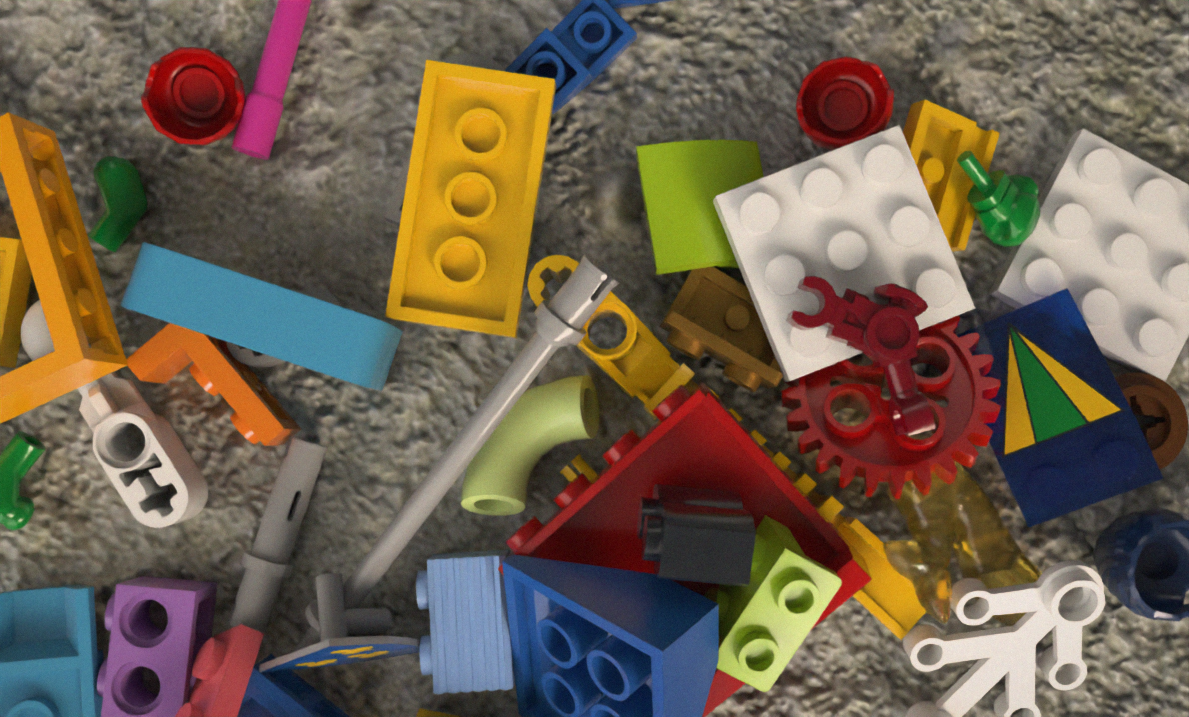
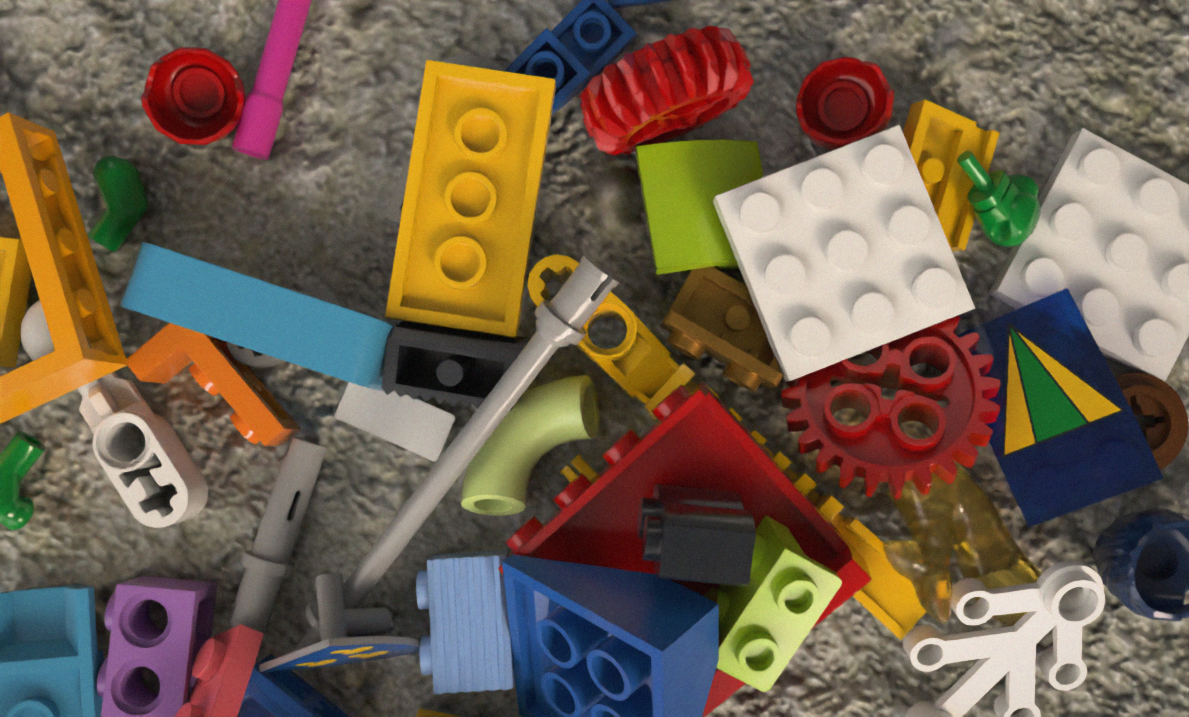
dark red piece [786,276,936,436] -> none
none -> white sticker [335,382,455,462]
none -> black brick [382,321,531,411]
none -> red gear [580,26,754,155]

